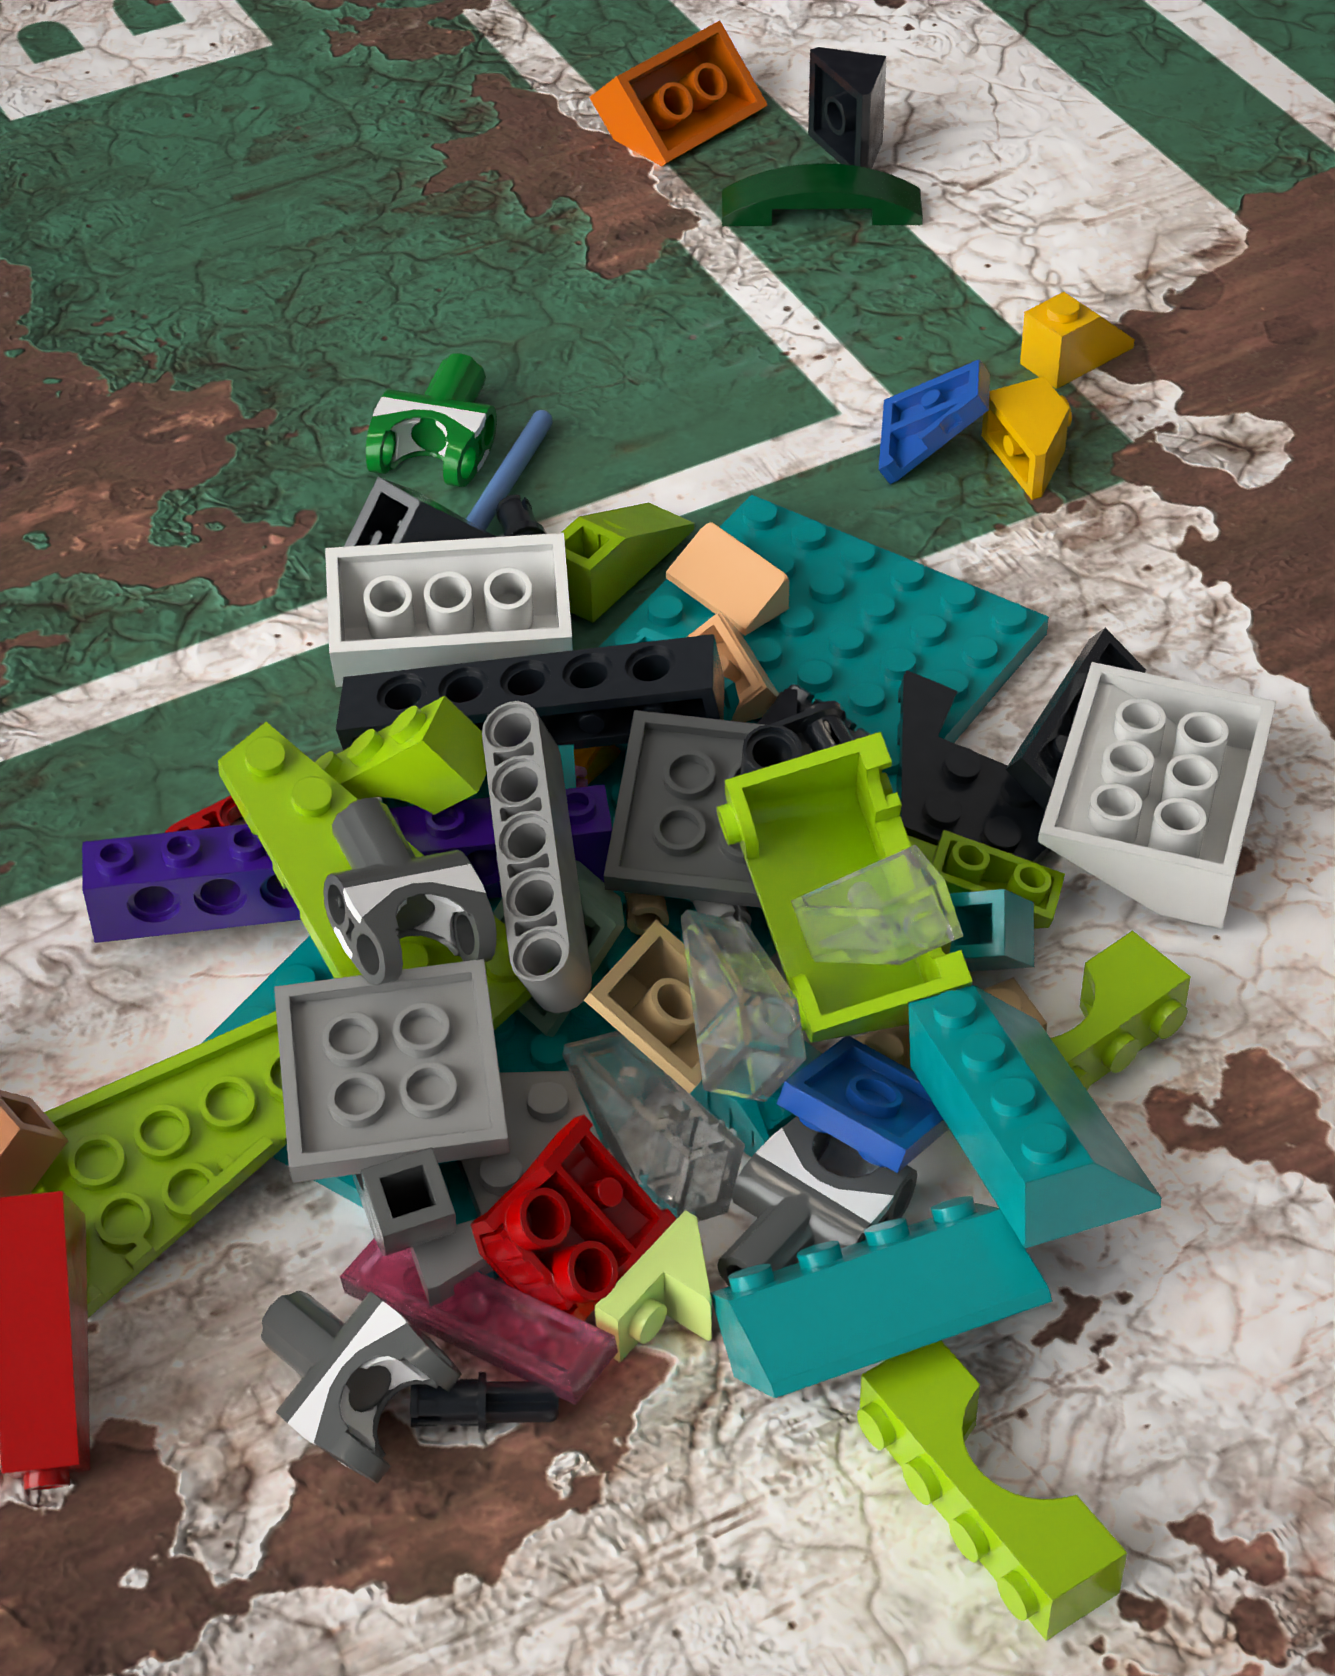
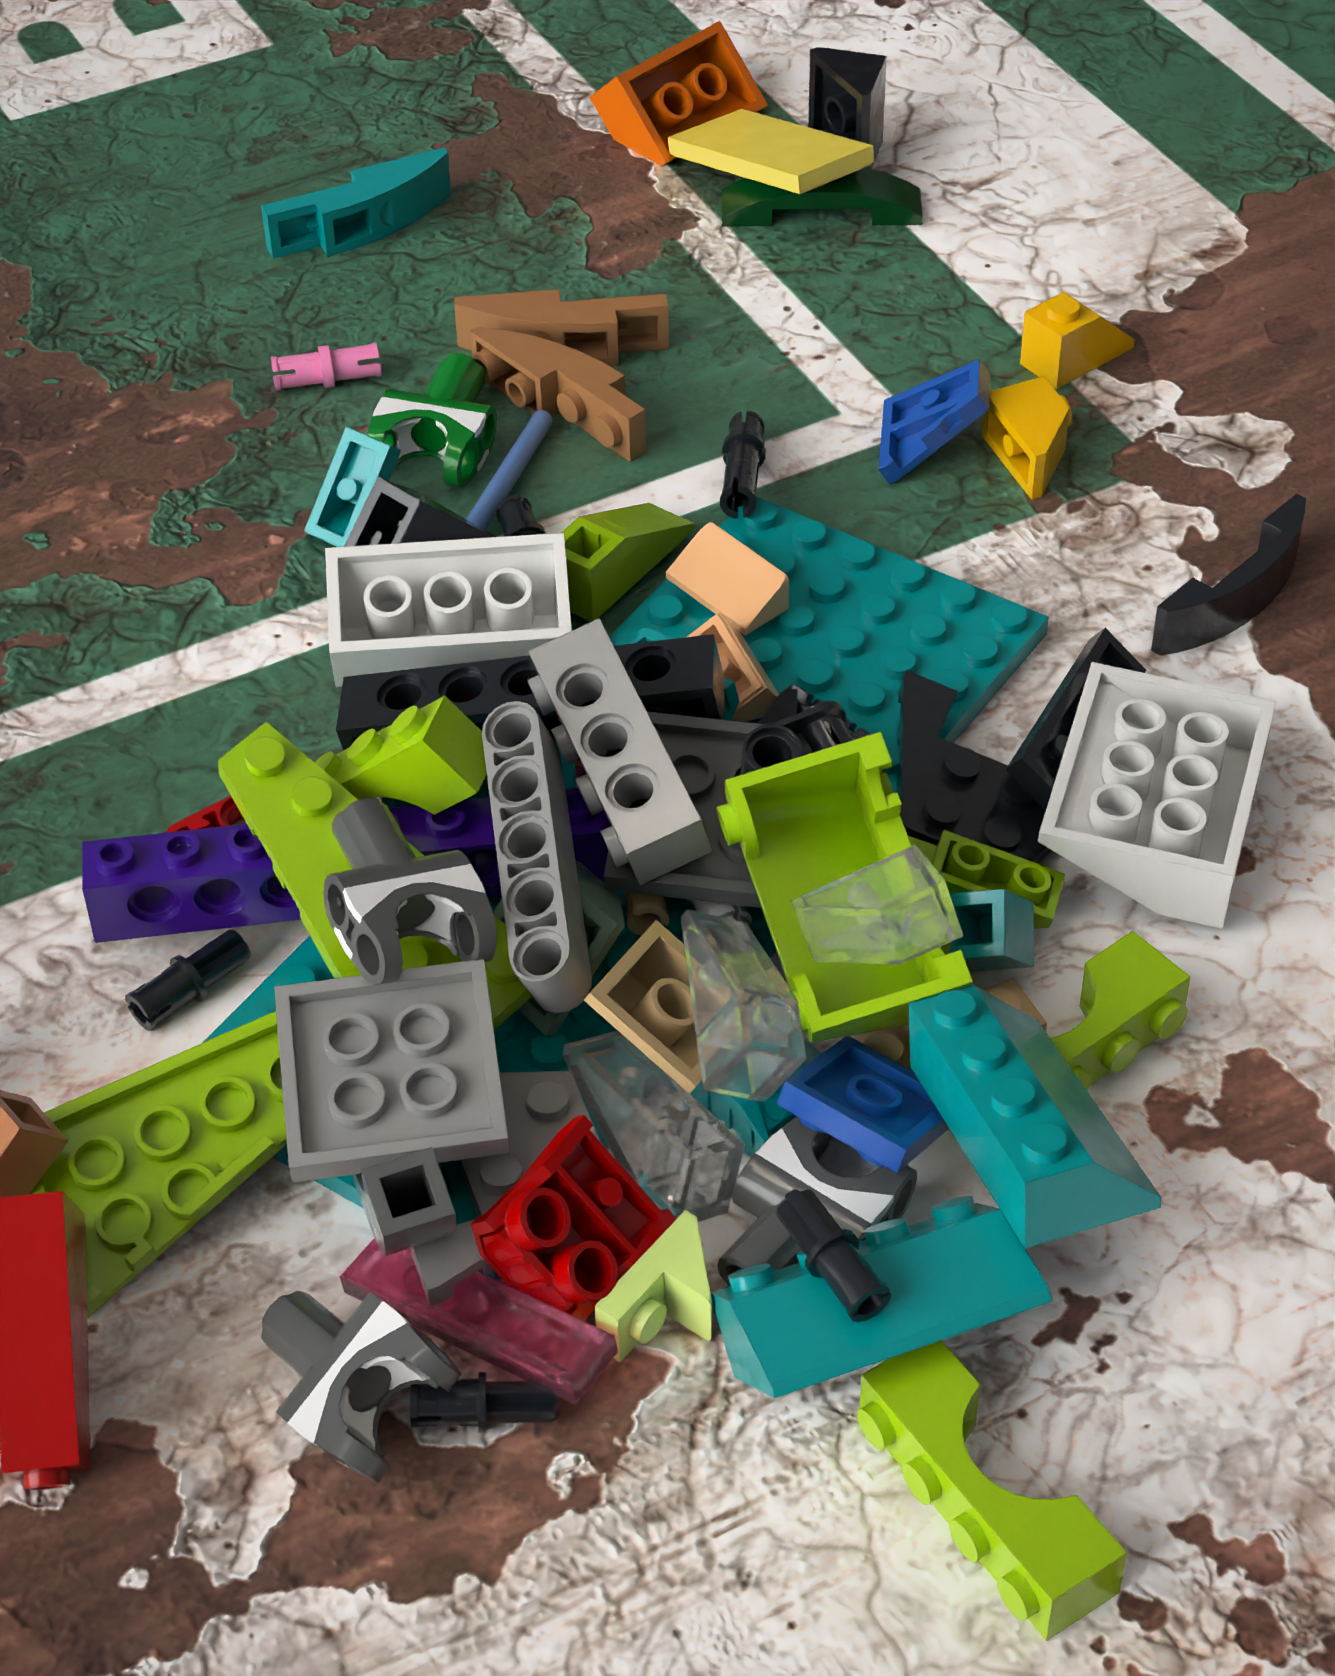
none -> black axle [125,929,251,1031]
none -> teal slope [261,147,451,258]
none -> bright pink pin [270,342,382,391]
none -> slope [304,427,401,547]
none -> medium nougat slope [454,289,669,366]
none -> medium nougat slope [470,326,647,462]
none -> light grey brick [527,618,713,885]
none -> light yellow tile [668,109,874,194]
none -> black pin [720,411,766,519]
none -> black axle [777,1189,891,1322]
none -> black slope [1151,494,1306,656]

